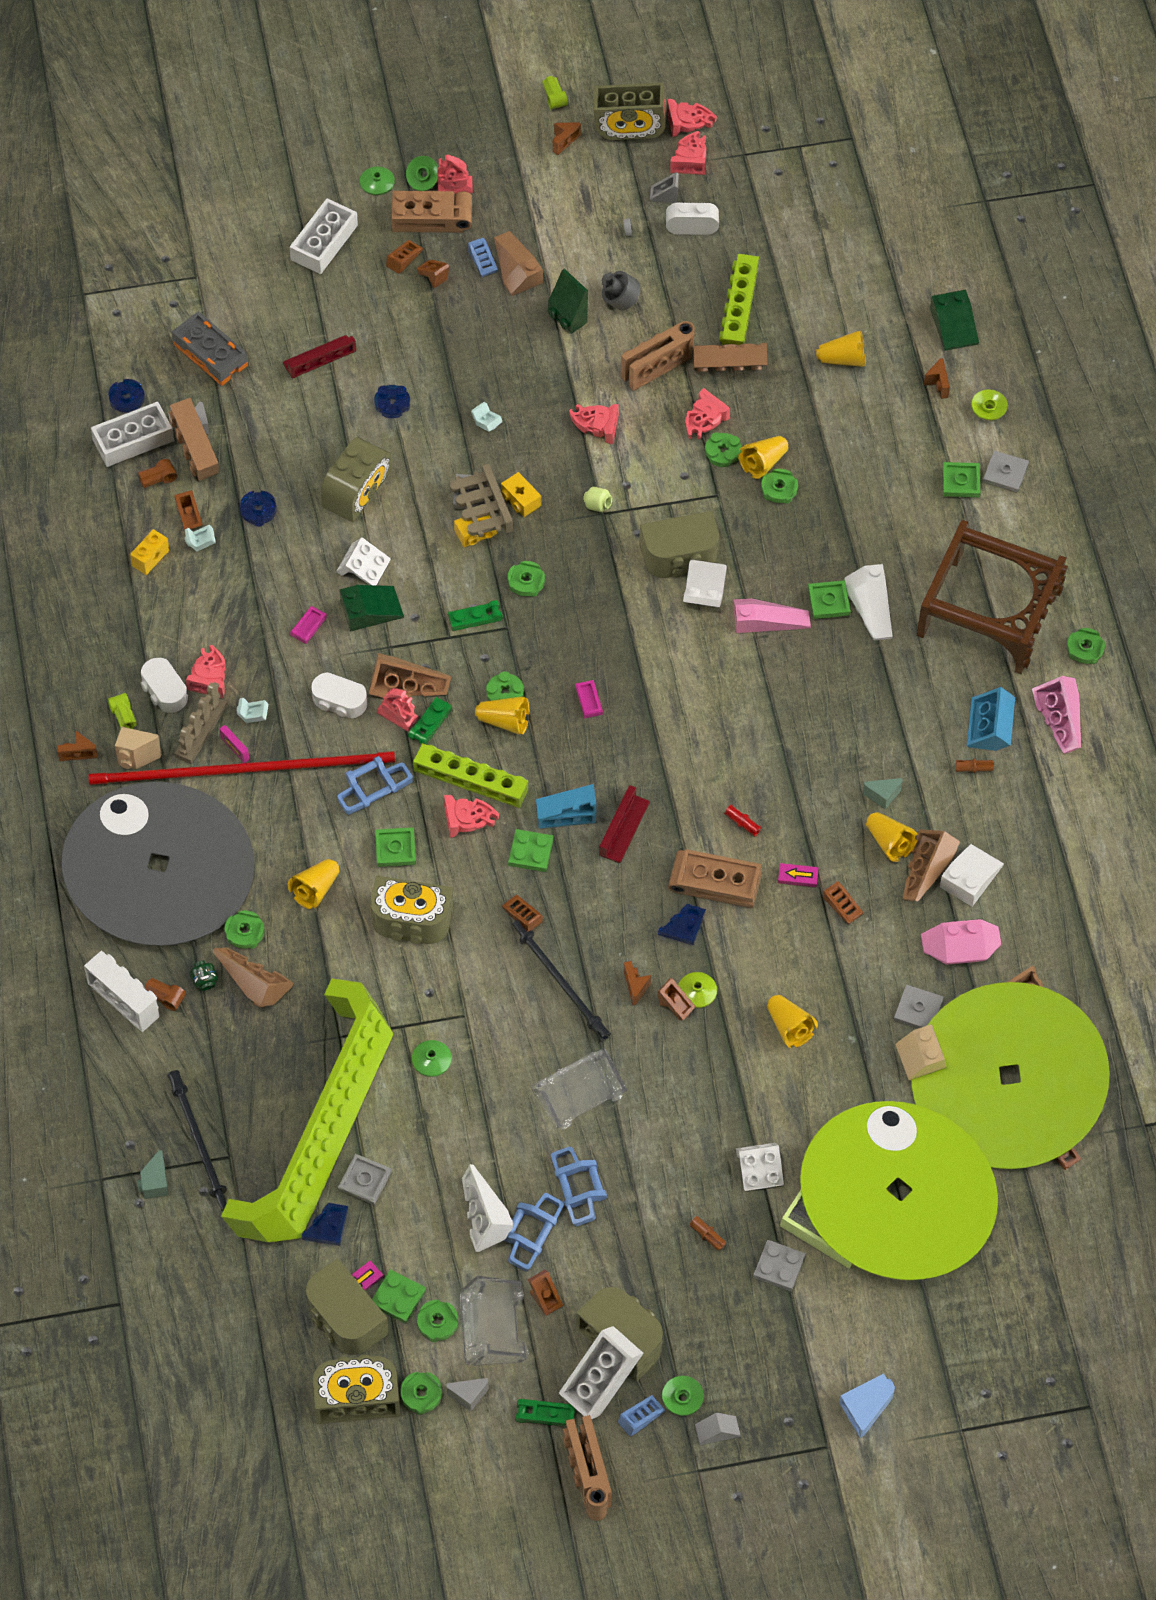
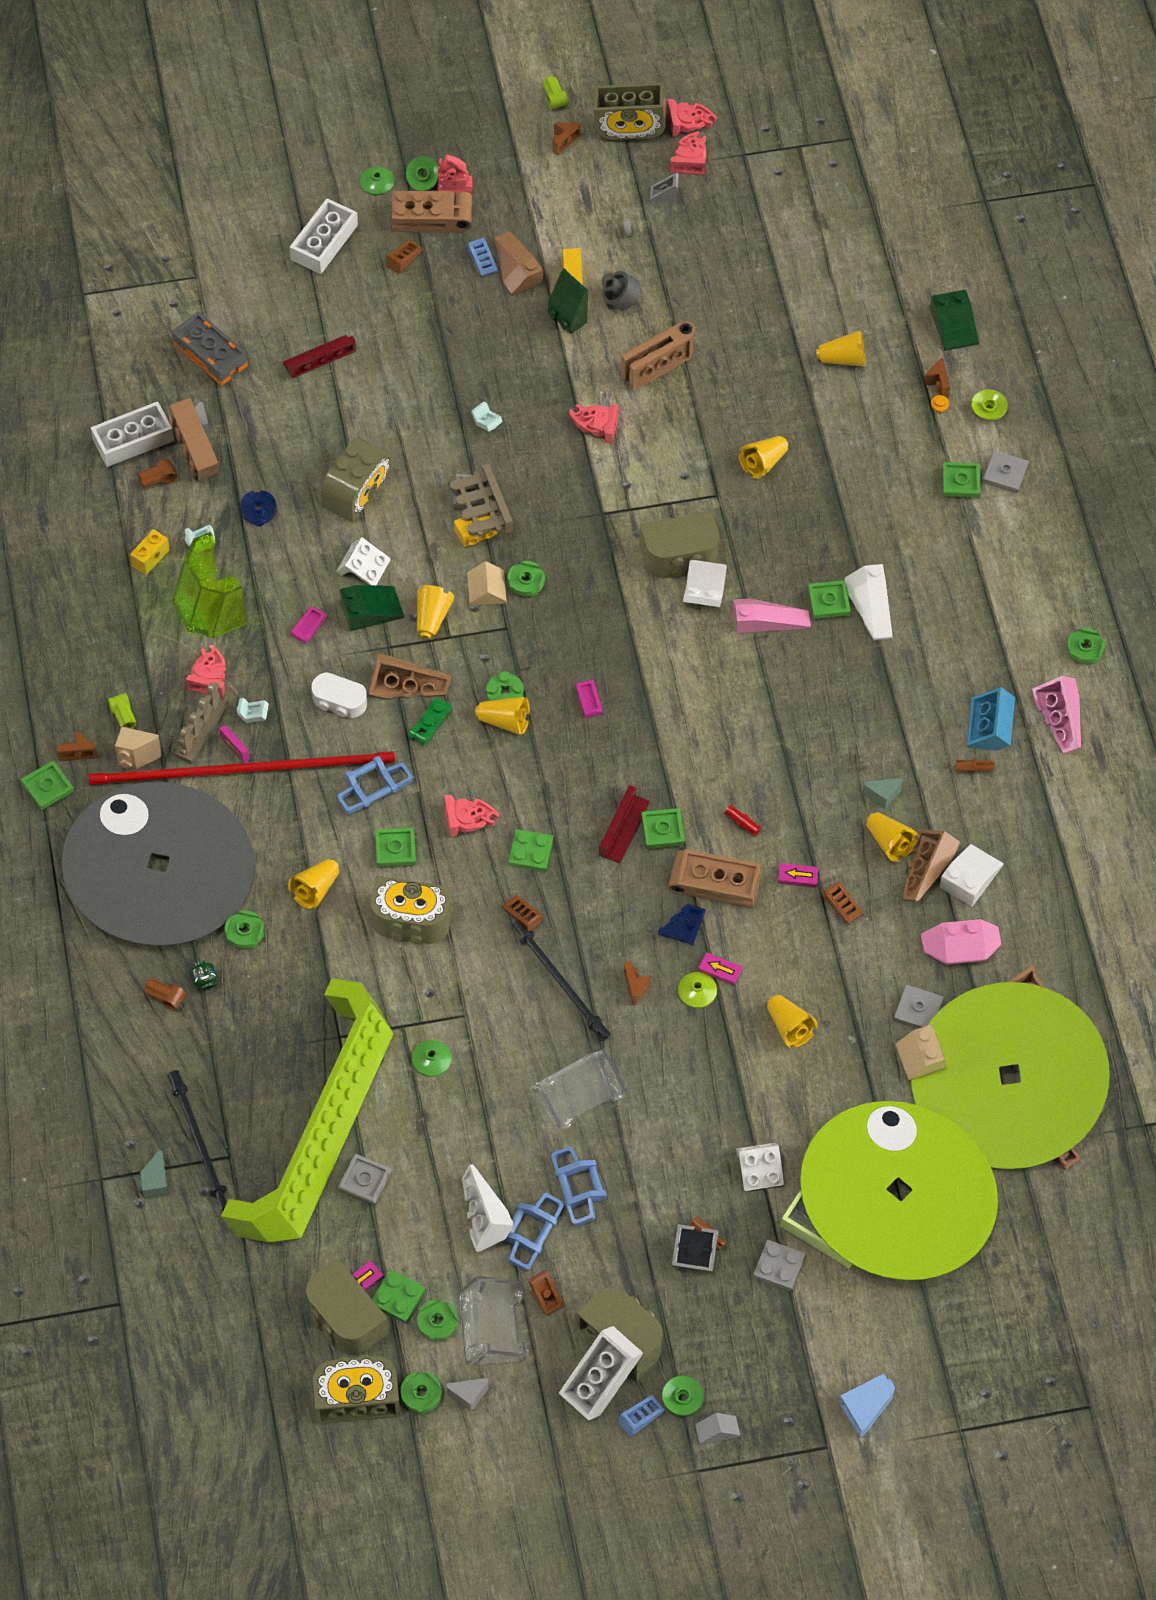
white brick [84,951,159,1032] -> none
clear blue plate [108,379,145,413] -> none
white brick [140,658,188,713] -> none
dark orange slope [174,490,203,531] -> none
medium nougat wedge [213,947,294,1007] -> none
clear blue wing [301,1203,348,1246] -> none
clear blue plate [374,385,411,419] -> none
coral piece [377,688,418,732] -> none
lime brick [413,743,528,809] -> none
dark orange slope [416,259,449,288] -> none
green plate [448,600,503,631] -> none
yellow brick [501,472,541,517] -> none
green plate [515,1399,575,1427] -> none
dark azure wedge [536,784,596,829] -> none
medium nougat hinge [563,1415,612,1521] -> none
yellowish green head [583,487,612,512] -> none
slope [658,978,696,1020] -> none
white brick [666,203,719,235] -> none
coral piece [685,388,730,439] -> none
medium nougat wedge [693,343,768,372] -> none
bright green plate [705,432,741,467] -> none
lime brick [719,254,759,345] -> none
bright green plate [761,469,798,503] -> none
reddish brown arch [916,520,1068,674] -> none
none -> bright green plate [21,760,74,810]
none -> clear neon green windscreen [172,531,246,639]
none -> yellow cone [417,585,454,639]
none -> tan slope [467,561,507,605]
none -> yellow slope [562,248,583,285]
none -> bright green plate [641,808,685,849]
none -> black piece [672,1224,719,1271]
none -> dark pink tile [698,952,742,985]
none -> light orange plate [931,395,949,413]

